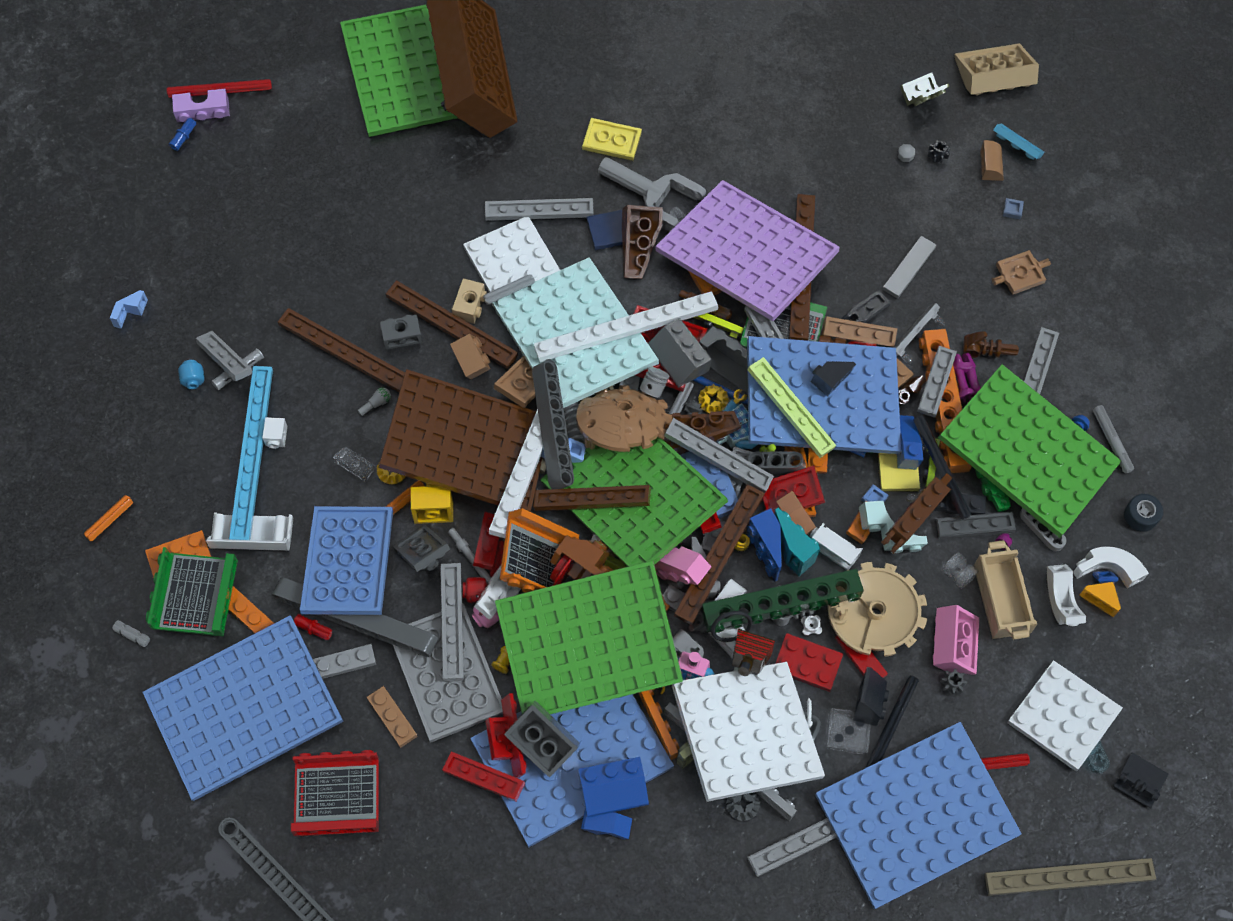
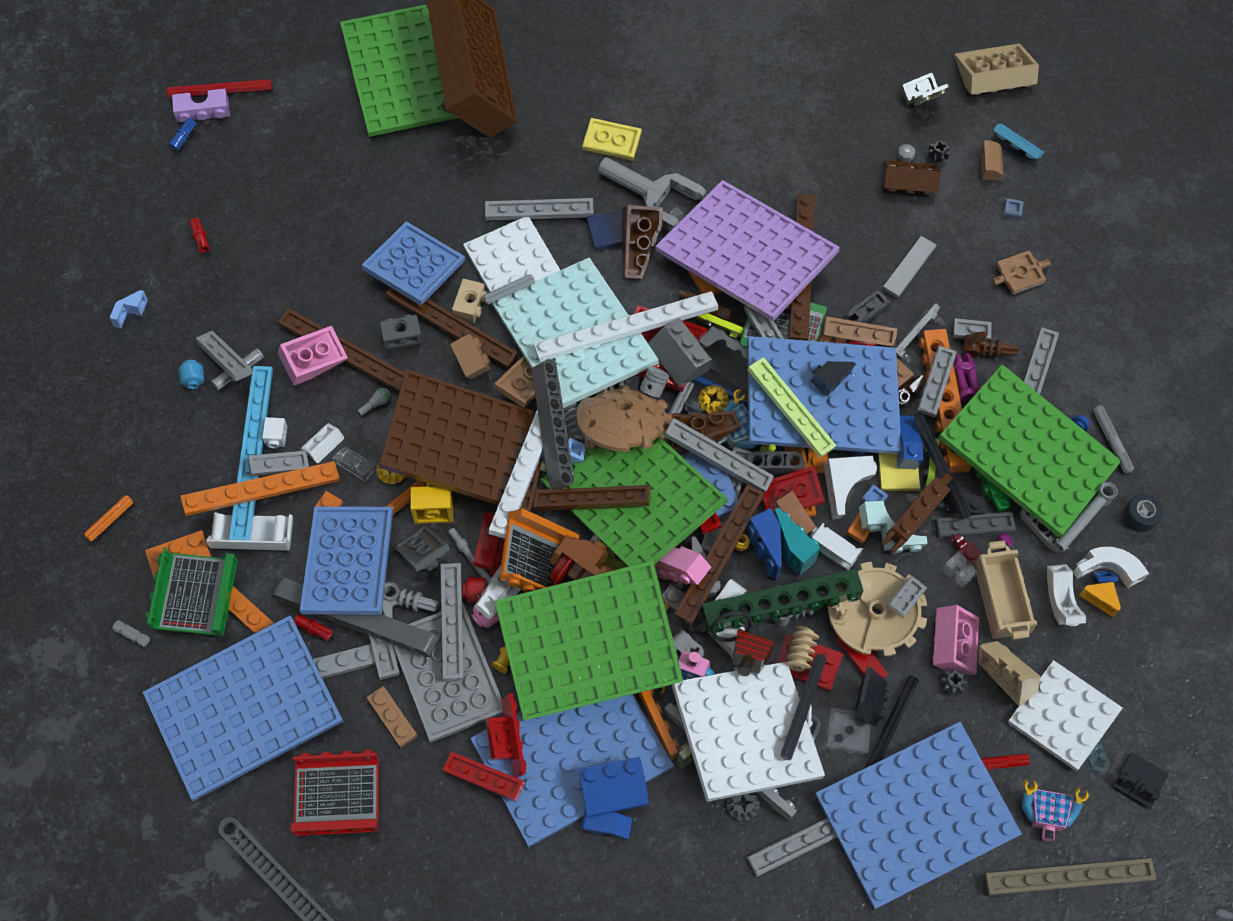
dark grey slope [504,700,580,778] -> none
white plate [801,615,822,636] -> none
none -> orange plate [180,461,340,516]
none -> red axle [190,218,210,253]
none -> light grey plate [247,451,309,476]
none -> bright pink slope [278,326,348,385]
none -> white slope [301,423,344,463]
none -> orange plate [315,491,343,507]
none -> medium blue plate [362,221,465,305]
none -> light grey plate [369,633,400,680]
none -> light grey piece [382,582,439,618]
none -> black axle [780,654,827,761]
none -> tan piece [785,626,819,672]
none -> white arch [823,456,877,520]
none -> reddish brown slope [883,160,941,195]
none -> light grey plate [887,575,927,618]
none -> dark red plate [950,533,983,569]
none -> light grey plate [953,318,992,342]
none -> tan wedge [978,641,1040,707]
none -> torso [1022,779,1089,841]
none -> light grey piece [1054,482,1118,552]

